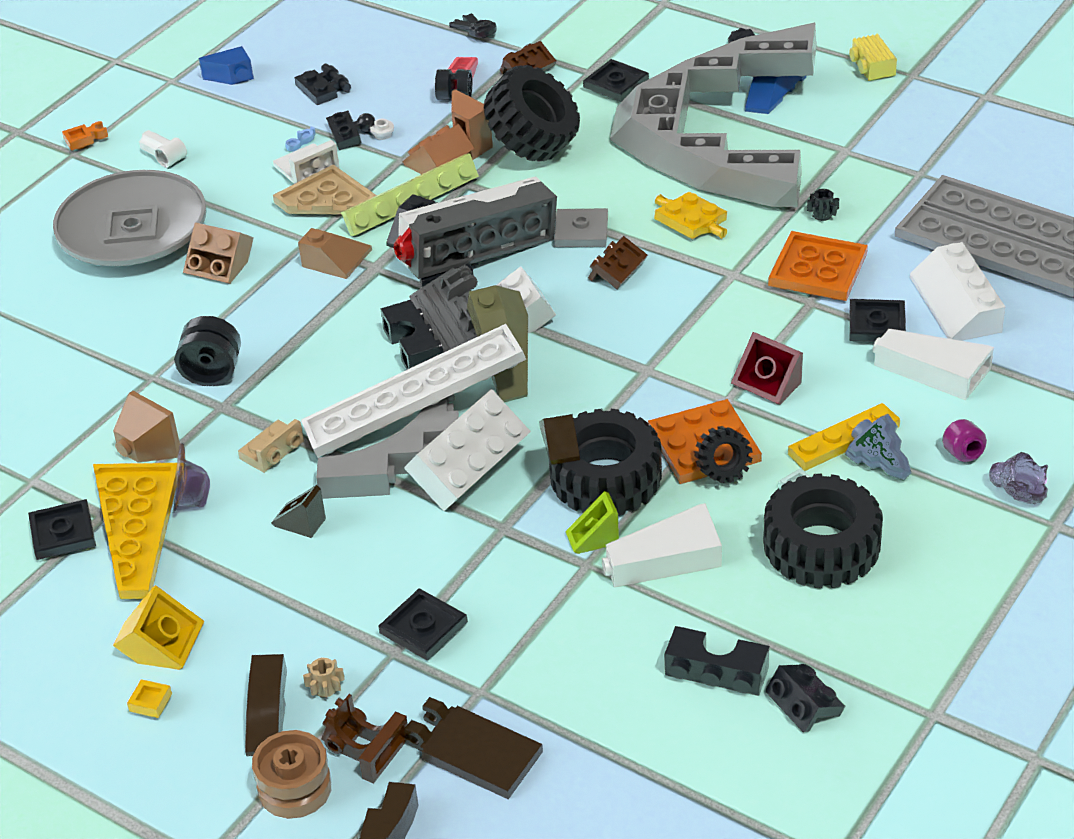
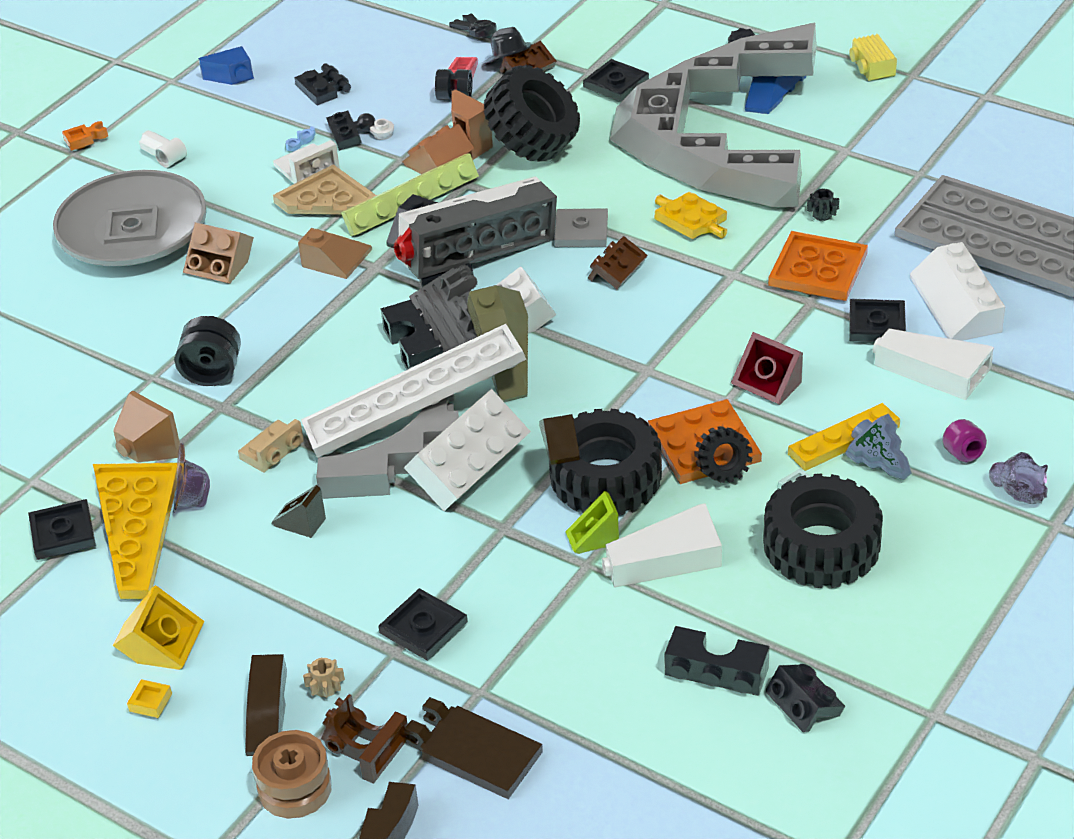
none -> black piece [482,27,532,65]

